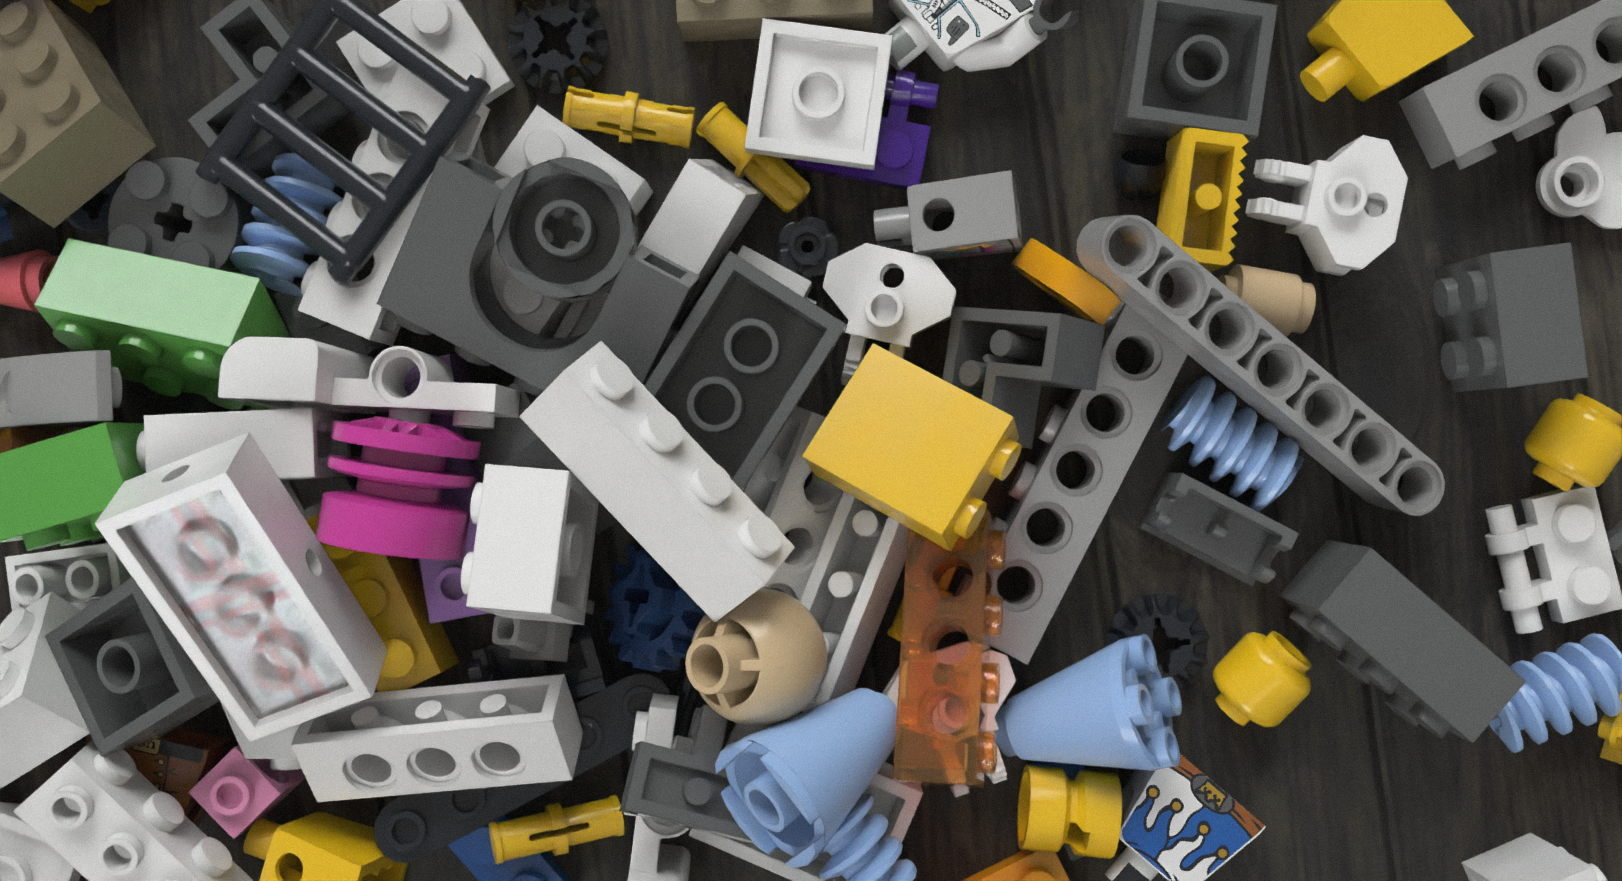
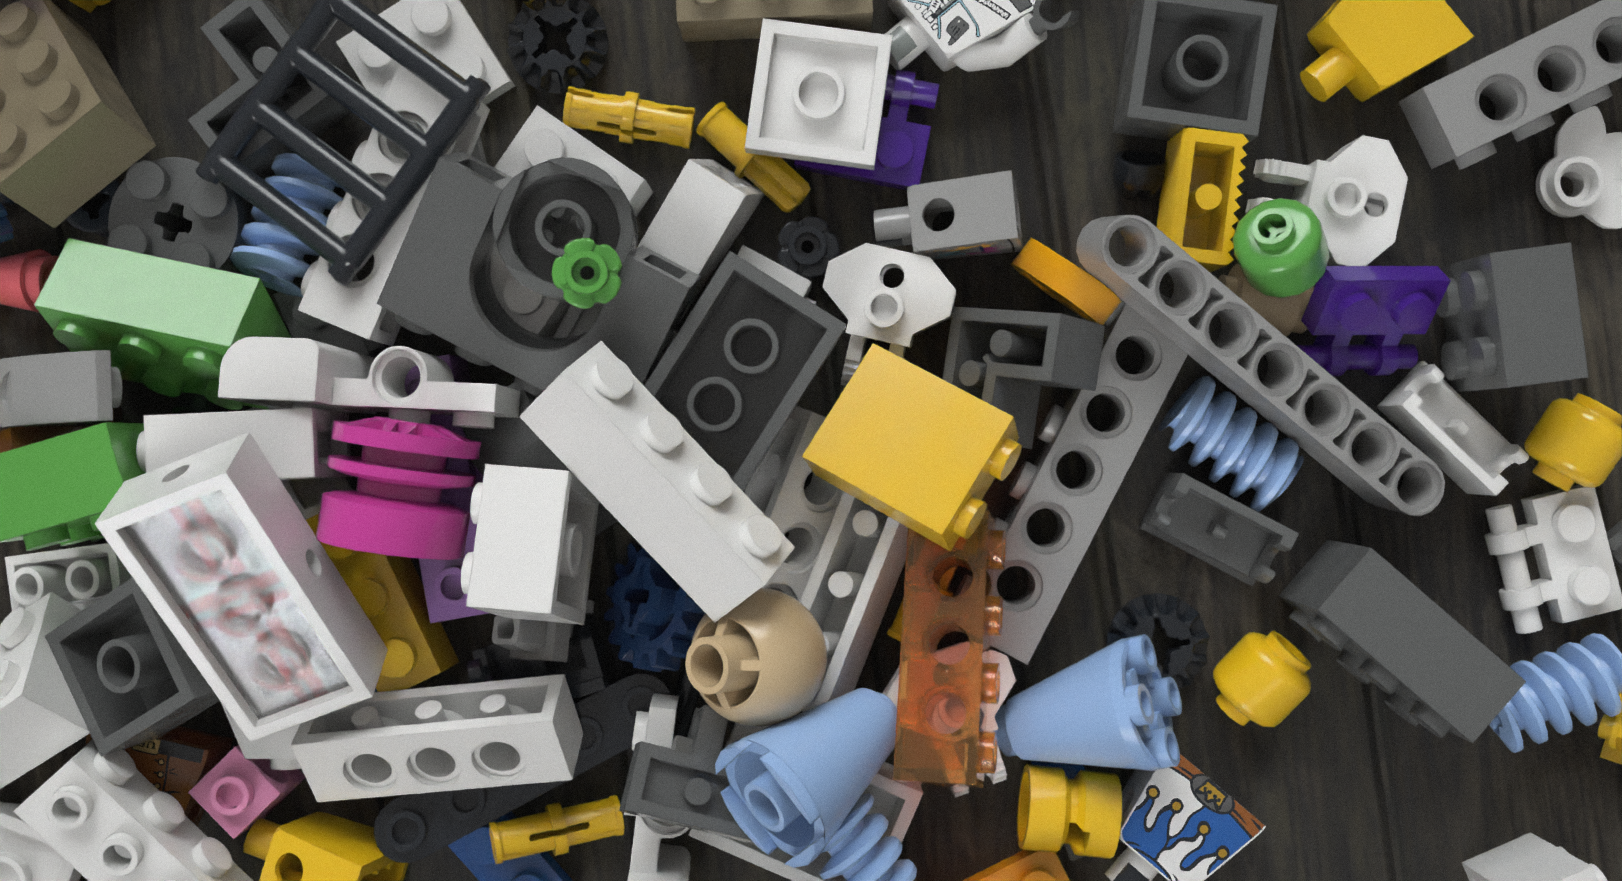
none -> bright green plate [552,238,622,309]
none -> bright green head [1233,198,1329,298]
none -> dark purple plate [1297,266,1451,376]
none -> white hinge [1376,361,1529,496]

